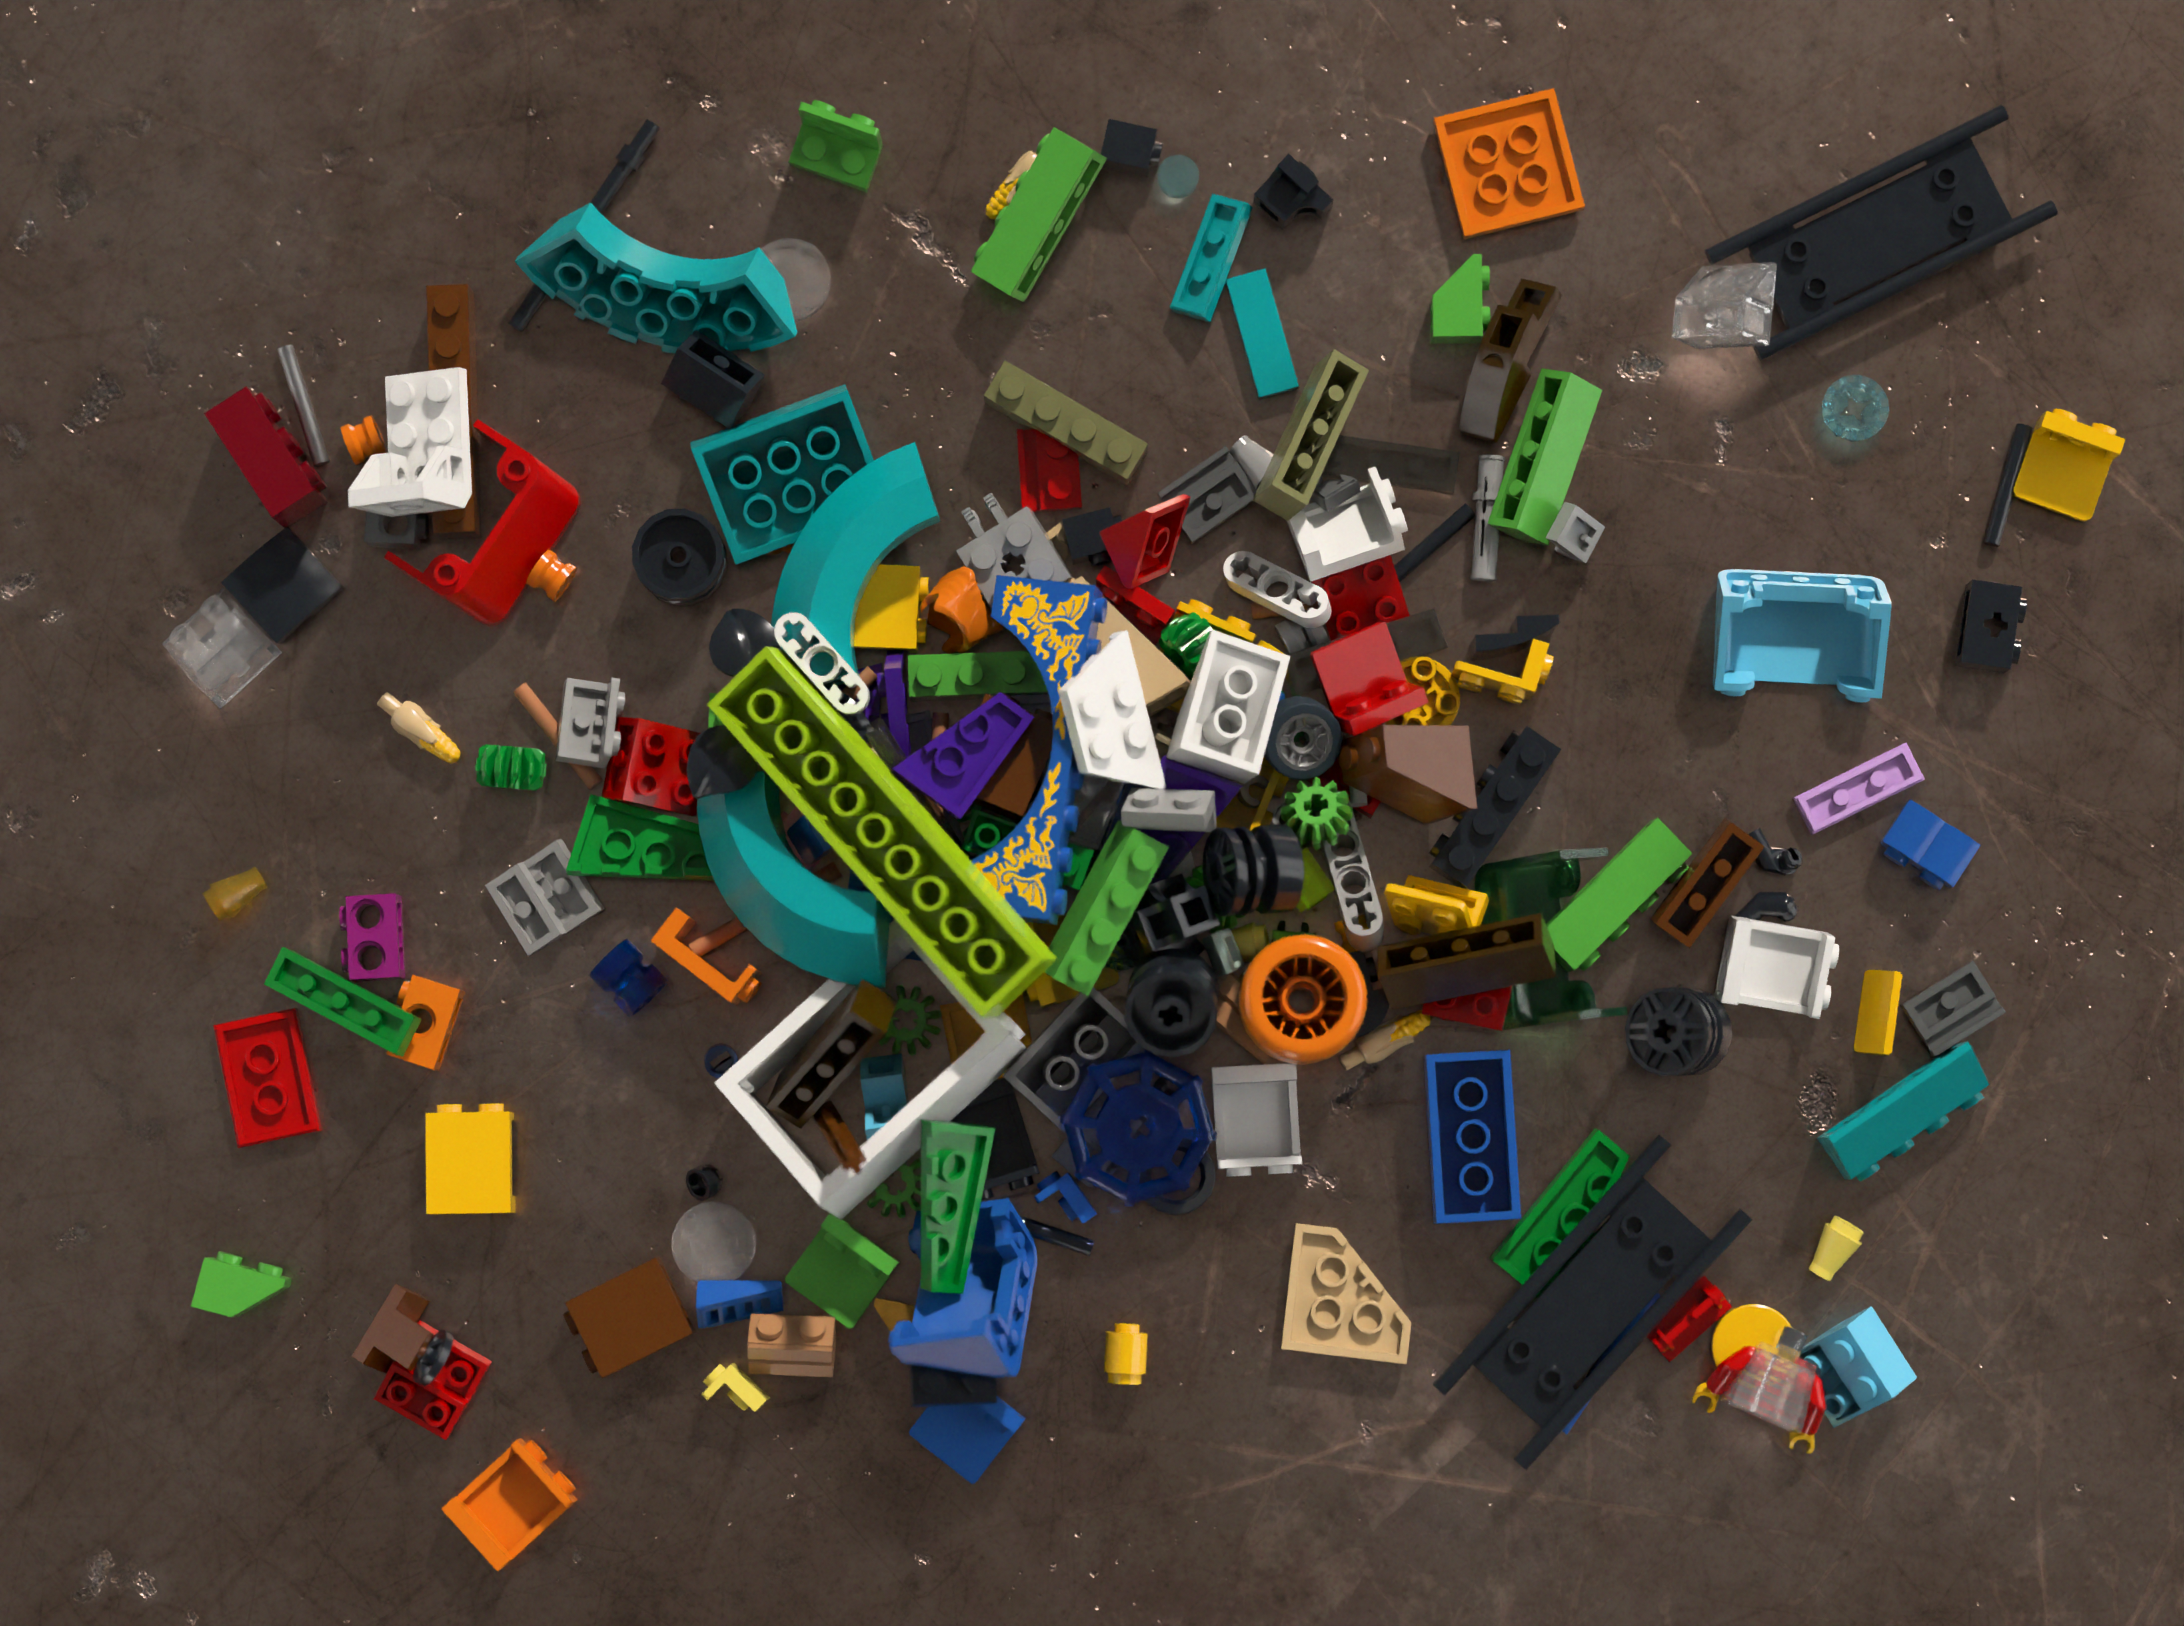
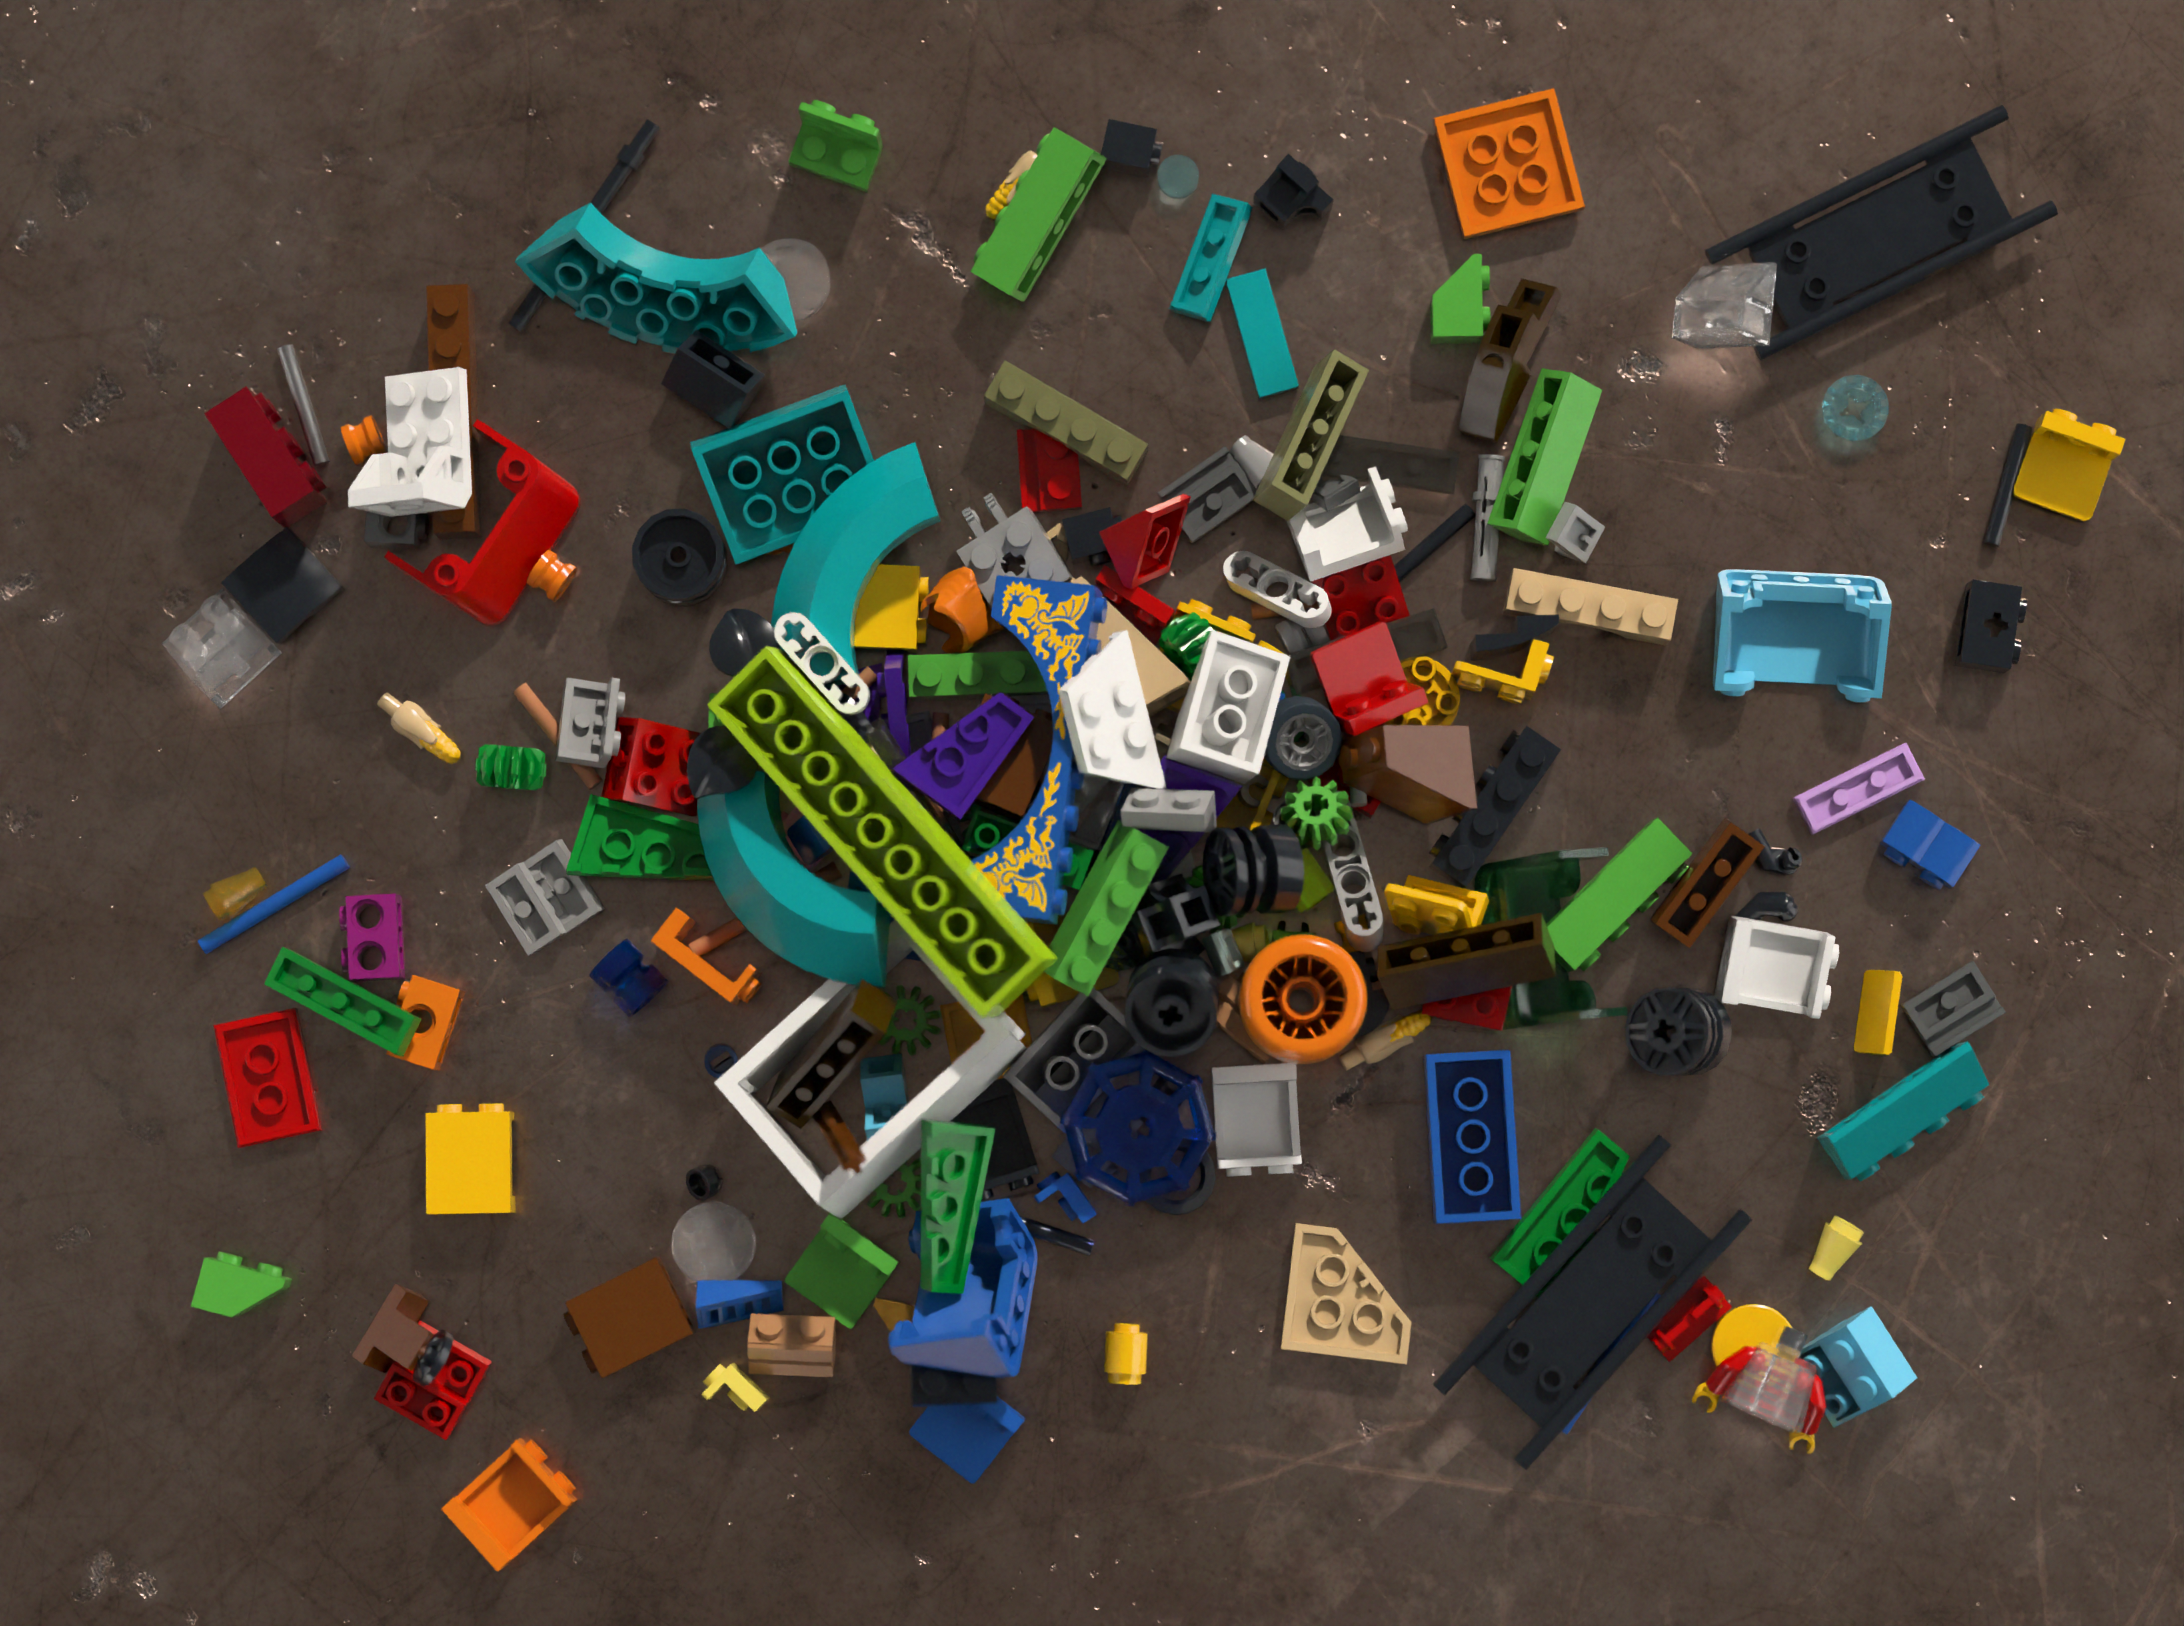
none -> blue bar [198,854,350,954]
none -> tan arch [1502,568,1678,646]

